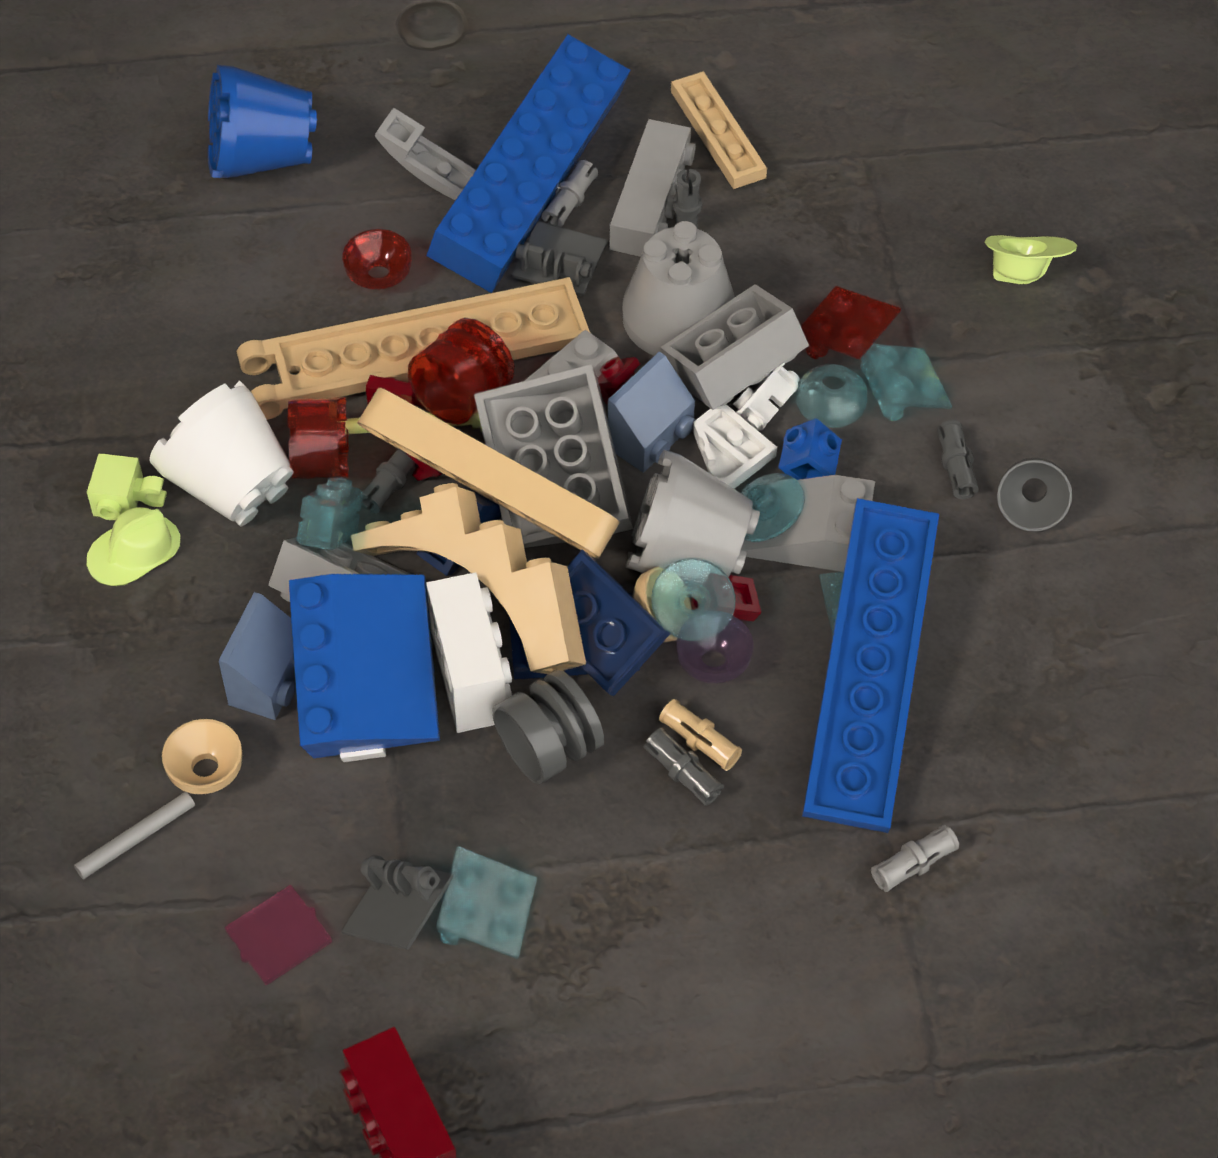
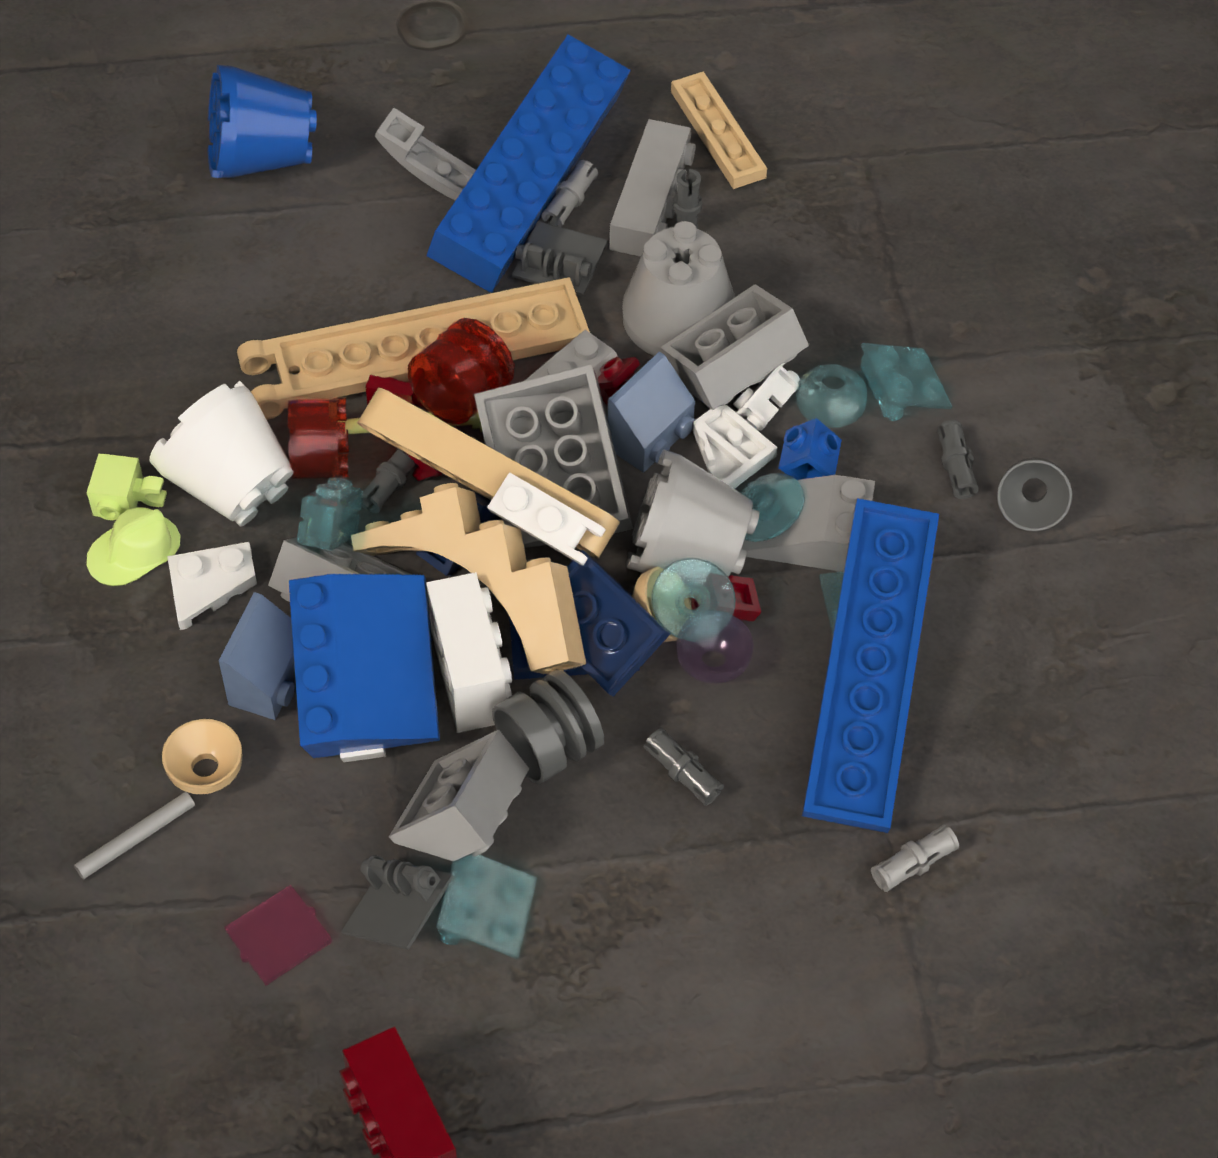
clear red piece [342,229,412,290] -> none
tan pin [659,699,742,771] -> none
clear red hinge [801,286,901,360] -> none
yellowish green piece [985,235,1077,284] -> none
none -> white wing [167,542,257,630]
none -> light grey slope [389,729,529,861]
none -> white hinge [487,472,606,566]

